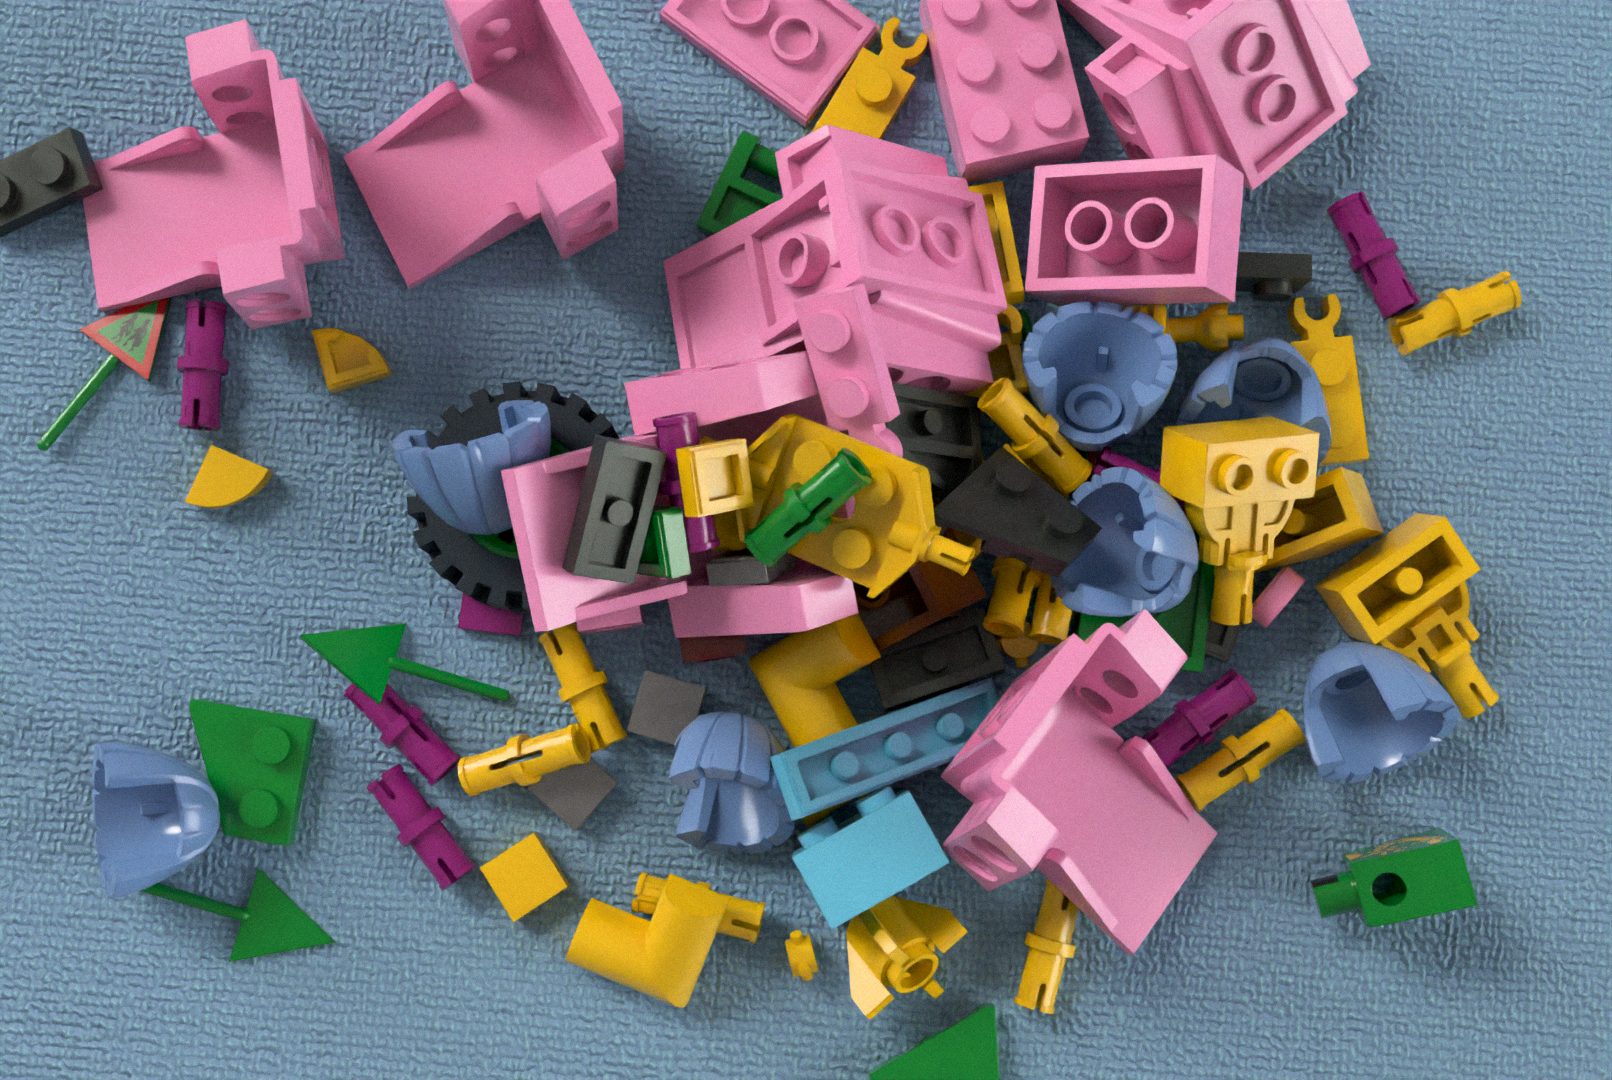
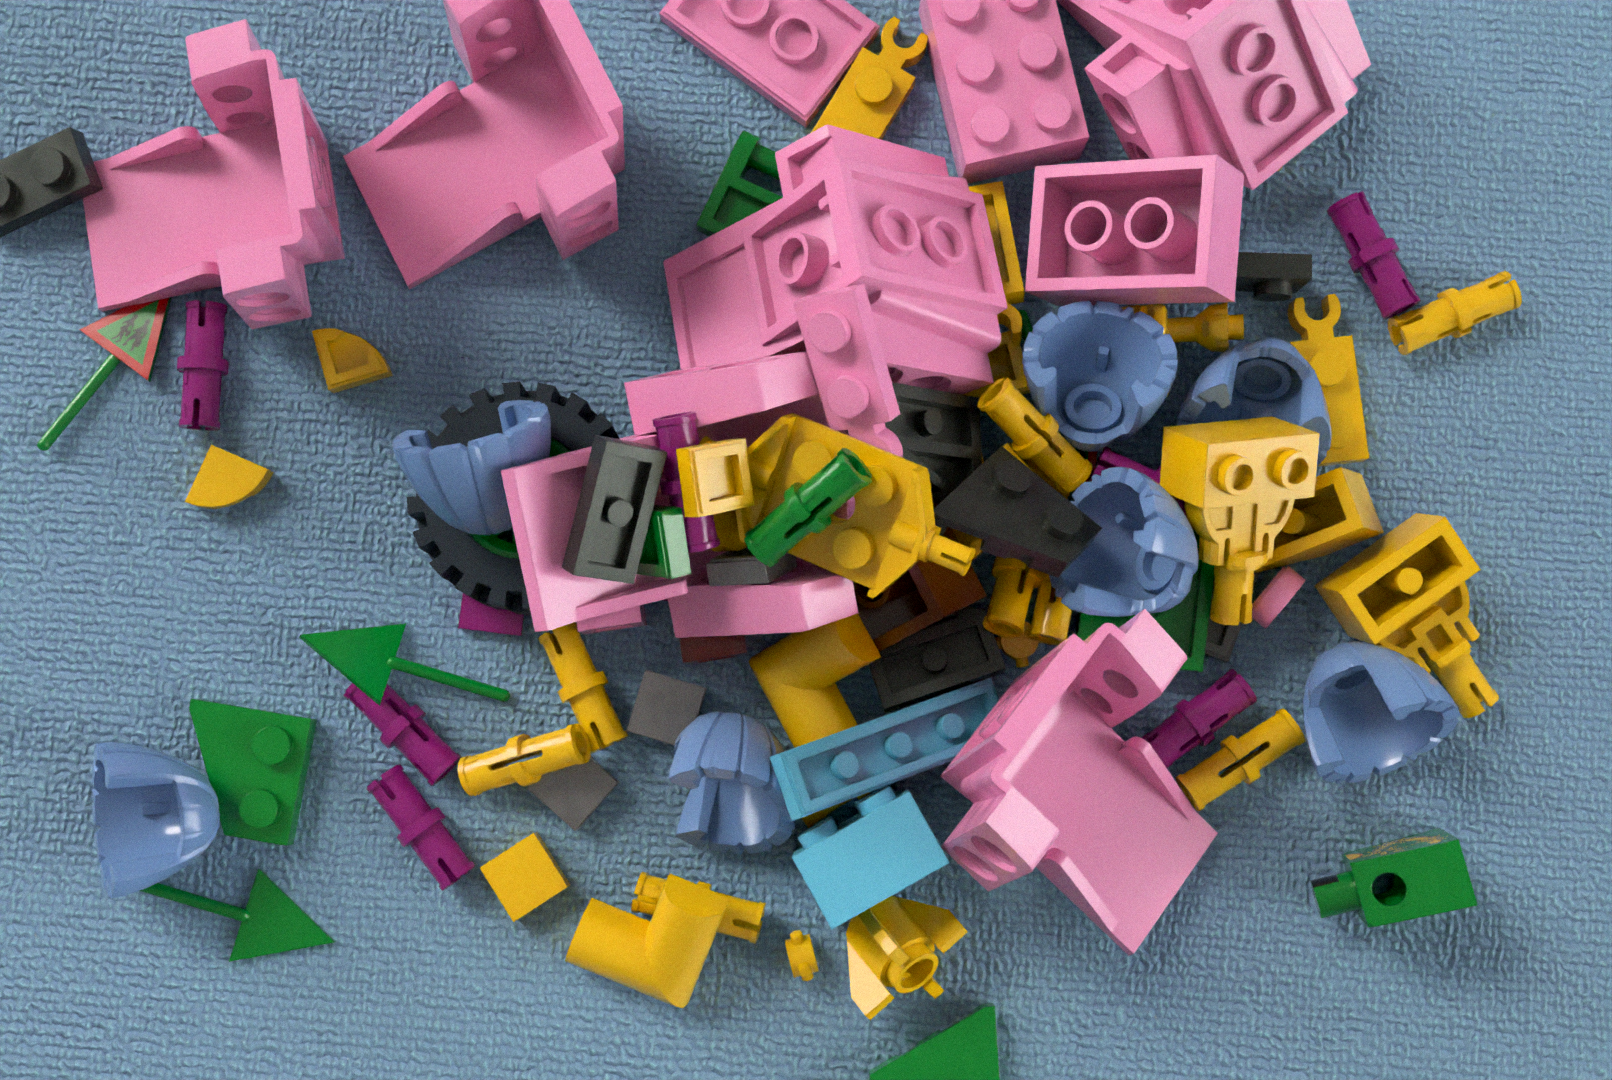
yellow pin [1013,877,1079,1014] -> none

